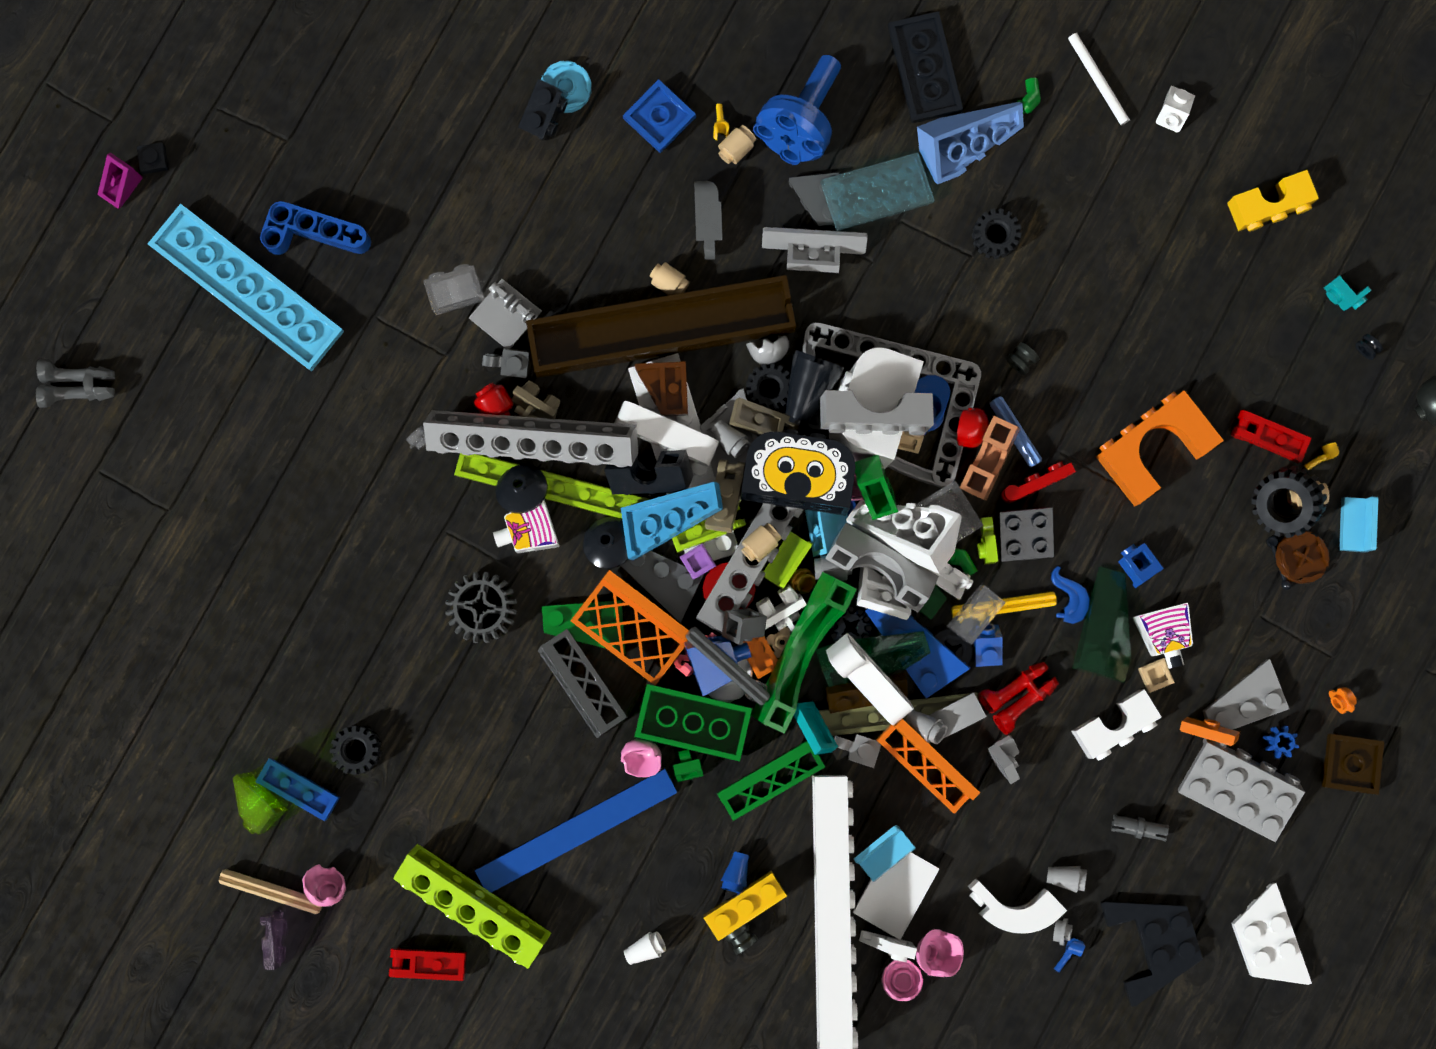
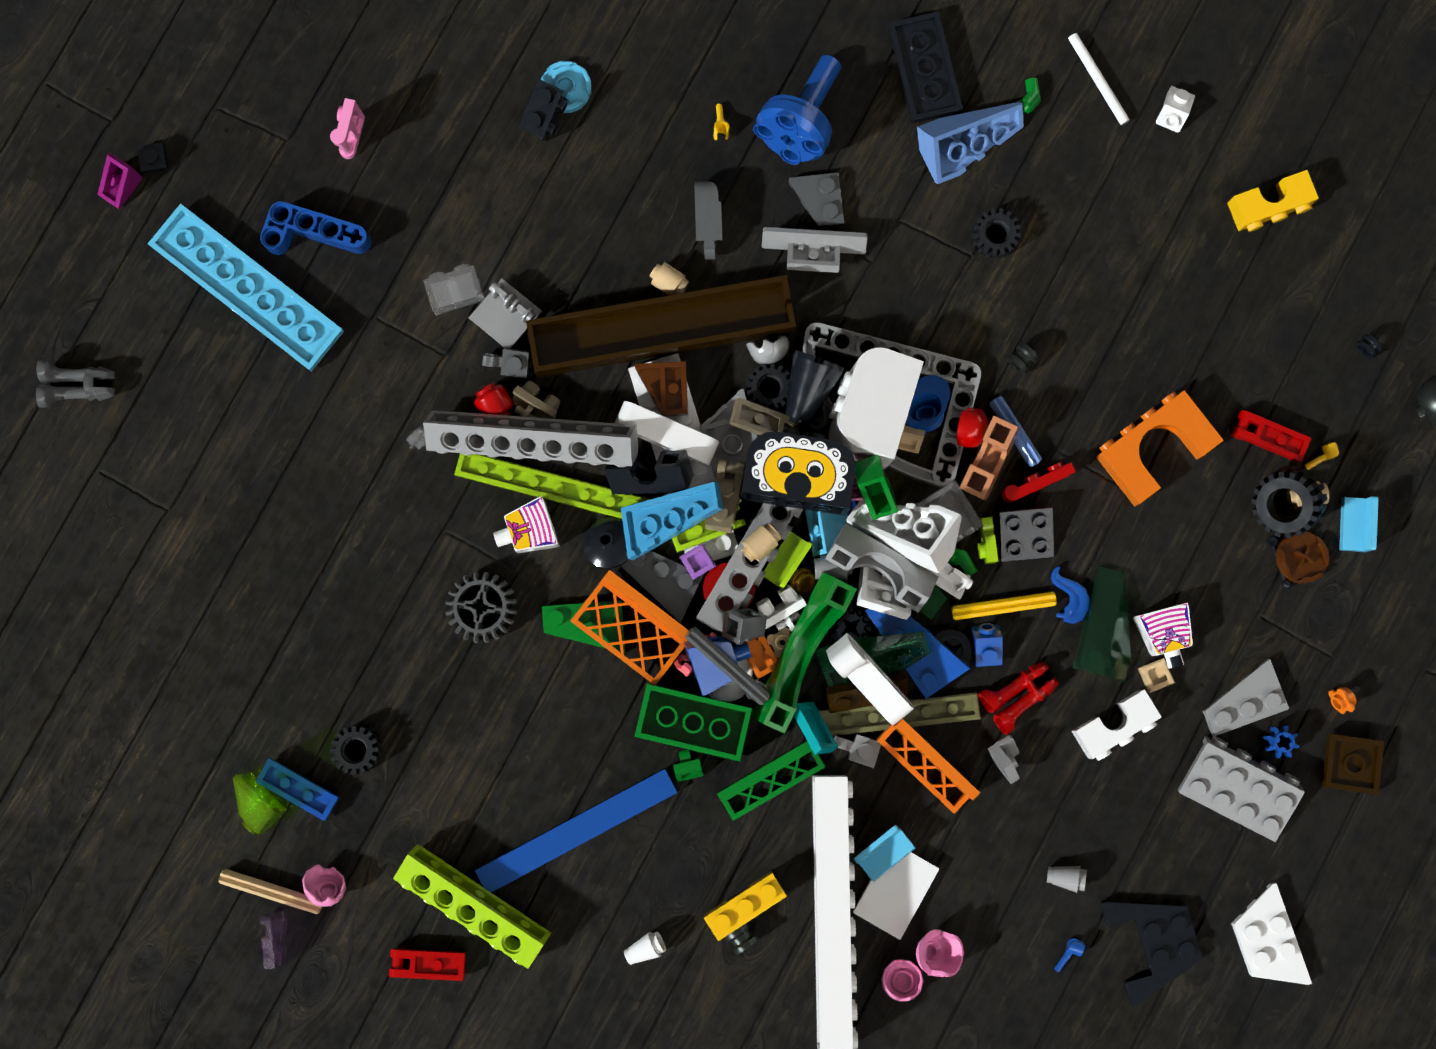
black dish [496,465,548,514] -> none
dark grey fence [538,629,627,738] -> none
bright pink hair [621,738,662,777] -> none
blue plate [623,79,696,153] -> none
light grey cone [711,420,750,458] -> none
tan brick [718,125,756,164] -> none
blue cone [720,852,749,893] -> none
clear light blue tile [820,153,935,231] -> none
light grey arch [820,390,934,435] -> none
white wing [859,930,917,962] -> none
light grey cone [906,710,947,744] -> none
light grey slope [929,693,987,738] -> none
clear brick [947,585,1006,645] -> none
white arch [968,879,1067,933] -> none
light grey plate [1053,918,1073,946] -> none
dark grey pin [1111,814,1169,842] -> none
blue brick [1118,543,1164,588] -> none
orange plate [1180,717,1240,746] -> none
teal bracket [1324,275,1371,311] -> none
none -> bright pink plate [330,98,365,159]

